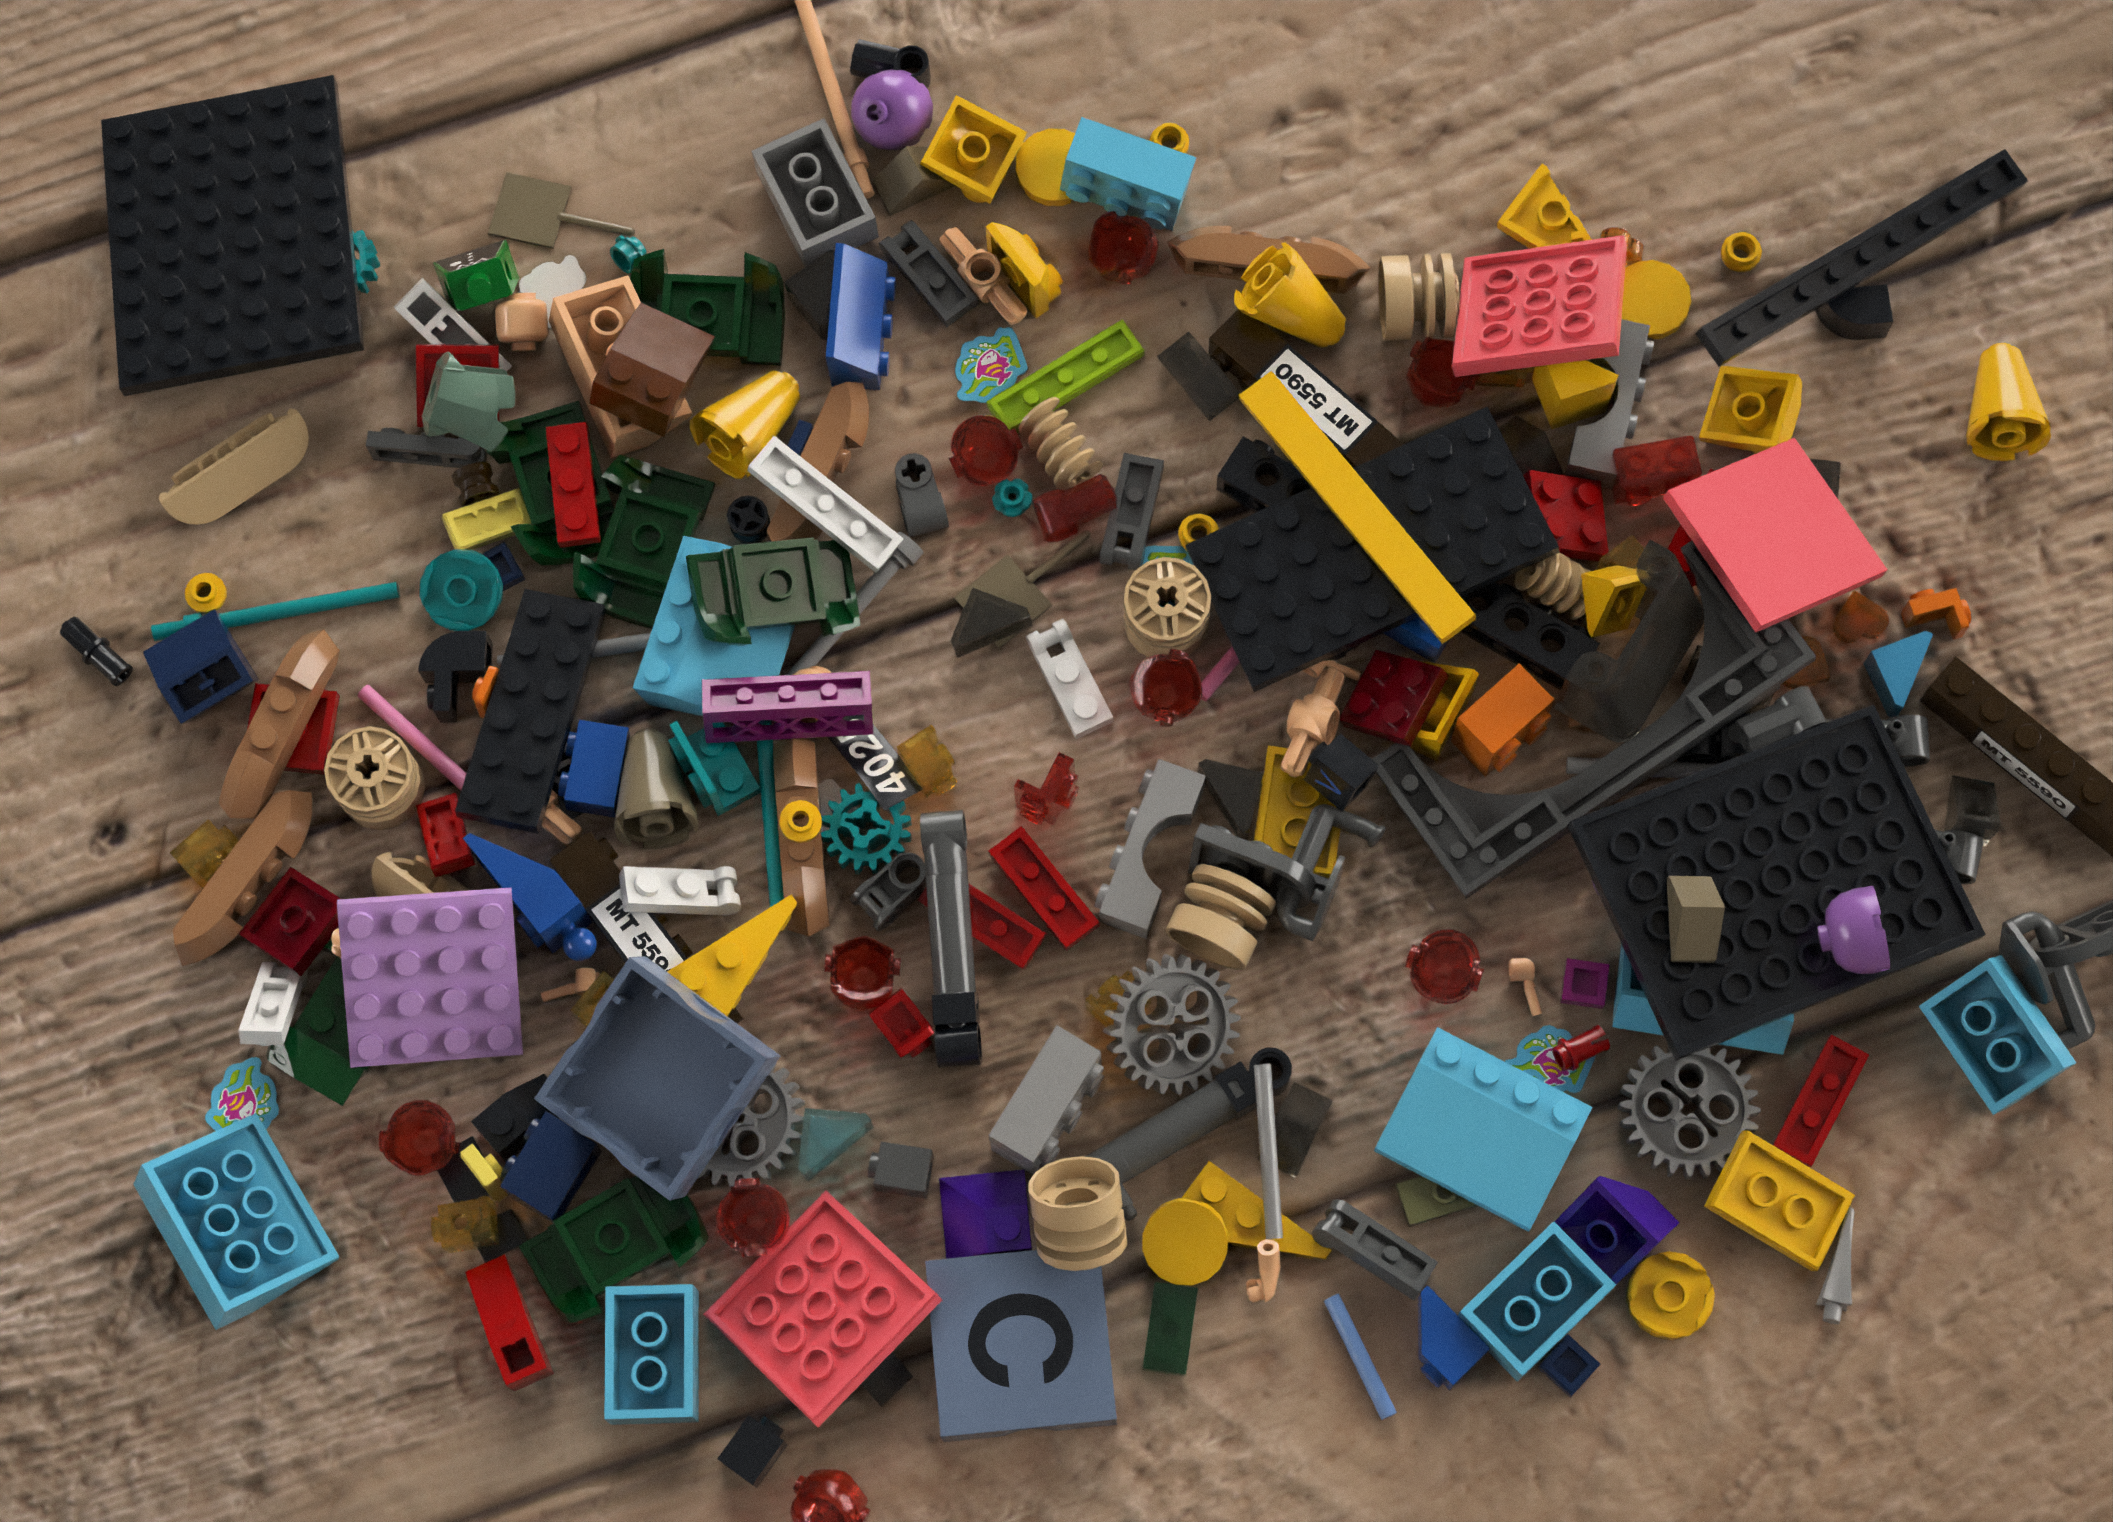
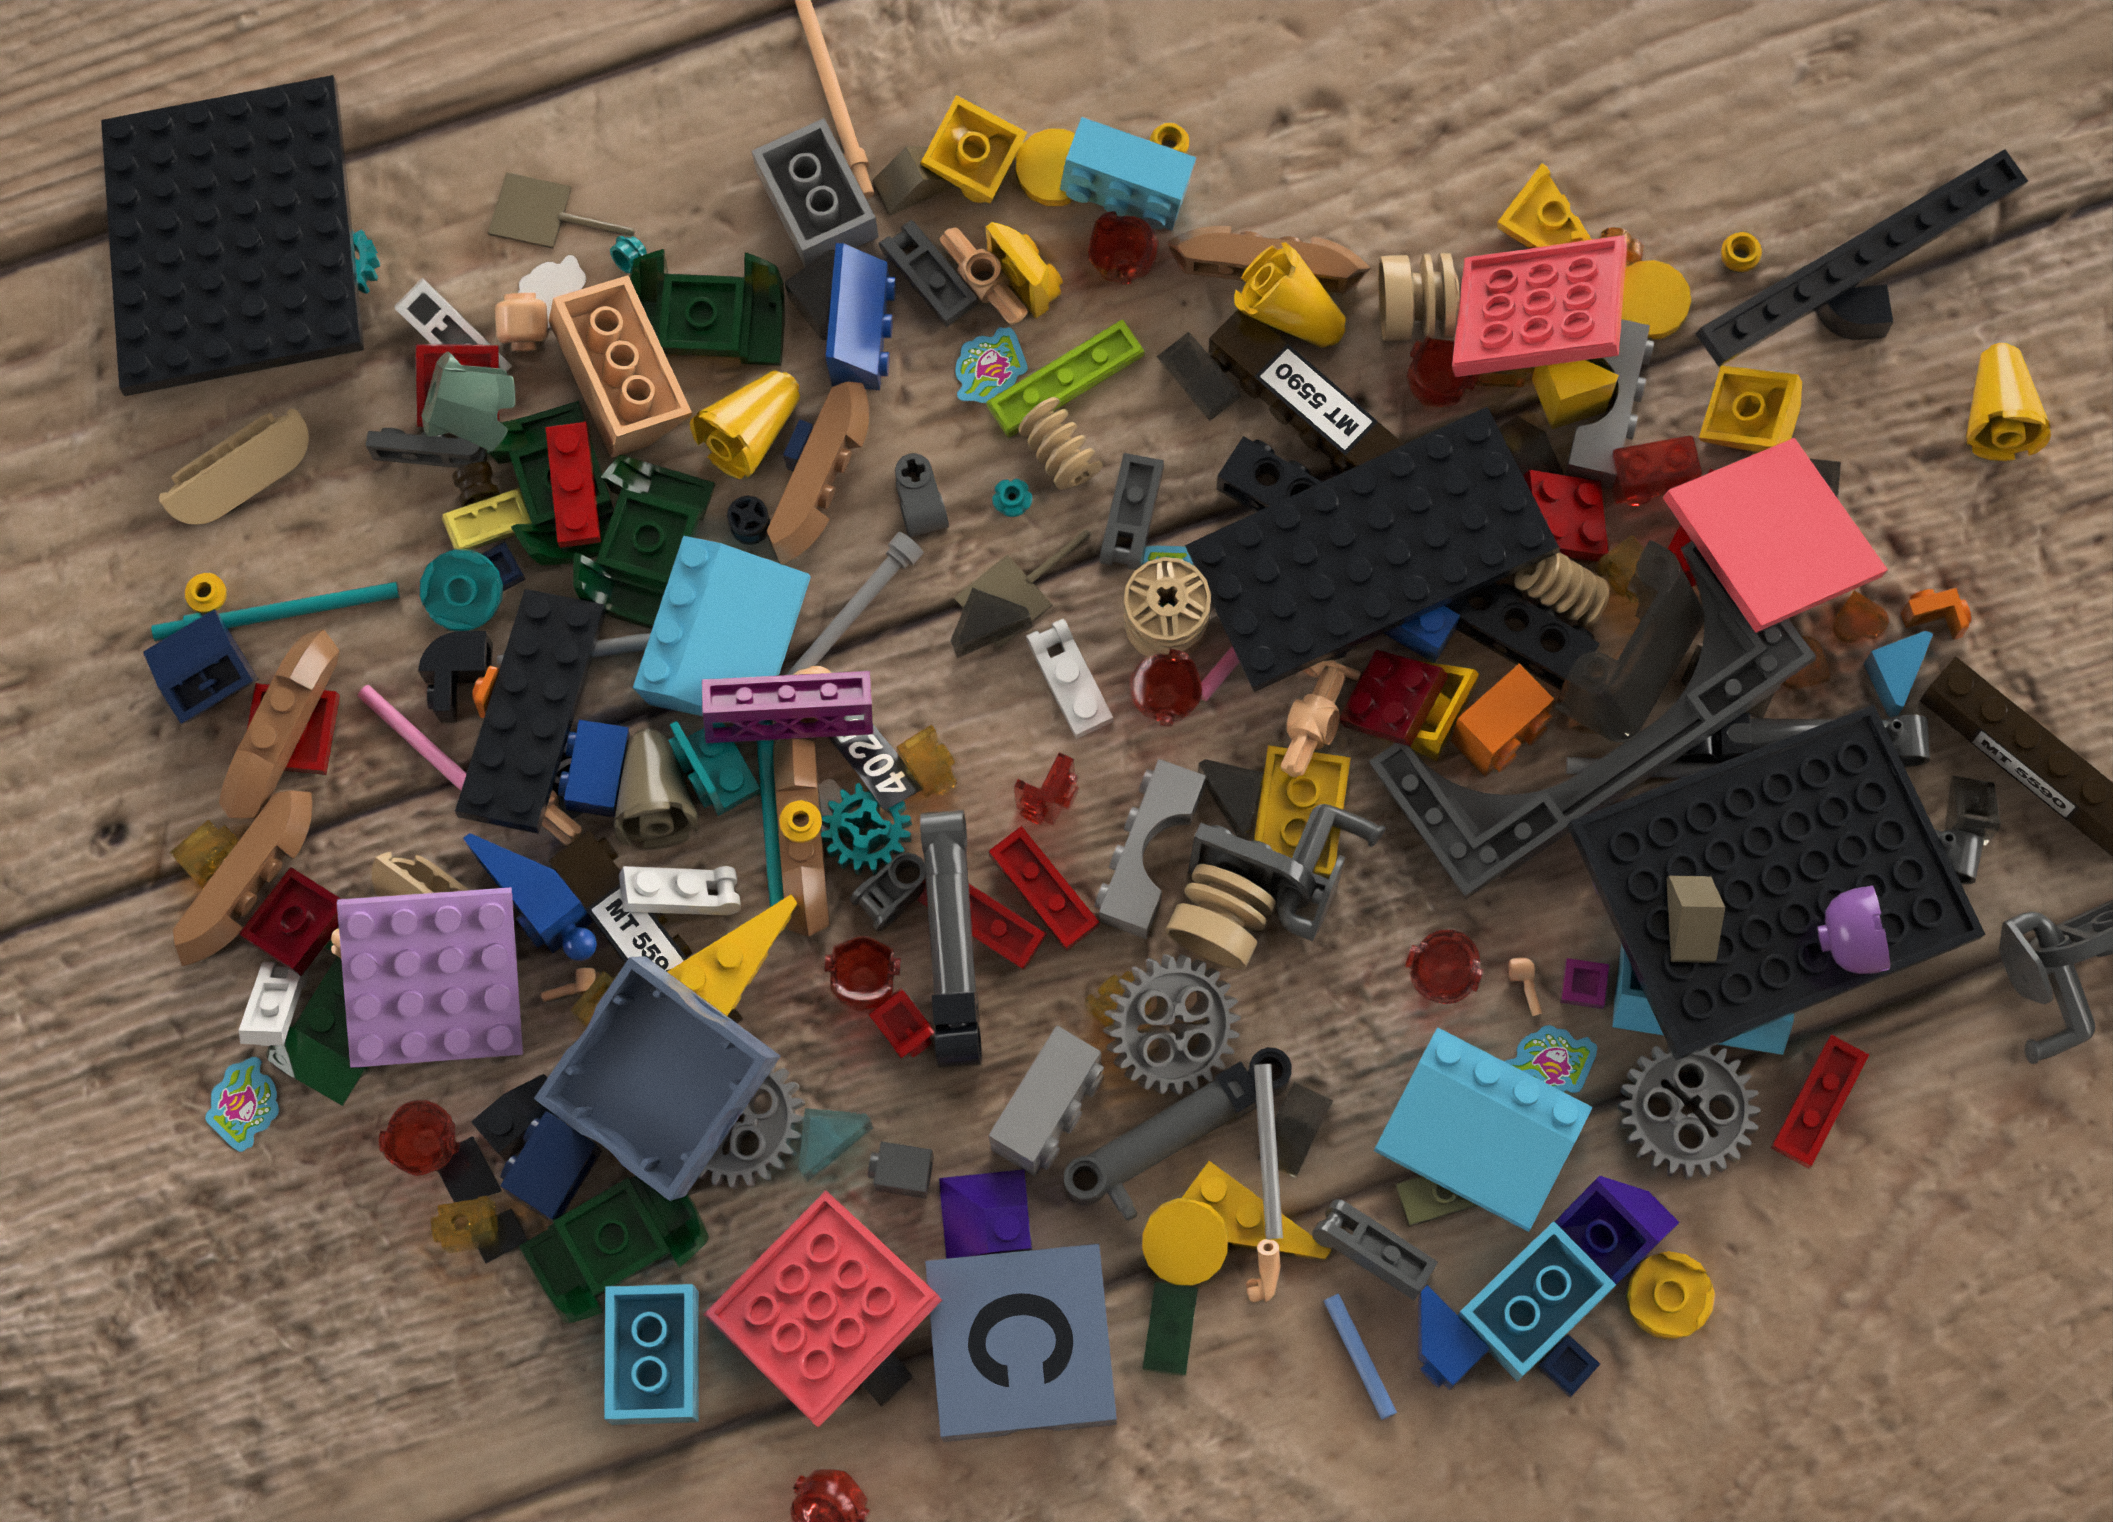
black axle [60,616,133,686] -> none
medium azure slope [133,1113,339,1330] -> none
tan wheel [324,726,425,830] -> none
red plate [416,792,476,878] -> none
green torso [433,240,519,311] -> none
light yellow plate [460,1143,508,1202] -> none
red slope [465,1254,554,1392] -> none
reddish brown slope [589,303,715,437] -> none
dark green piece [686,537,861,646] -> none
clear red cap [716,1178,790,1258] -> none
black brick [717,1415,788,1488] -> none
white plate [747,436,904,573] -> none
black piece [850,39,931,88] -> none
medium lavender cylinder [851,69,933,150] -> none
clear red cap [949,414,1023,486] -> none
tan wheel [1028,1156,1127,1271] -> none
clear red piece [1032,474,1118,543] -> none
yellow plate [1178,514,1219,551] -> none
yellow tile [1239,371,1476,644] -> none
black brick [1304,733,1379,812] -> none
red pin [1552,1025,1610,1071] -> none
yellow slope [1581,565,1651,638] -> none
yellow tile [1704,1130,1855,1271] -> none
dark grey piece [1735,686,1827,753] -> none
light grey piece [1816,1207,1855,1324] -> none
medium azure brick [1919,955,2077,1115] -> none

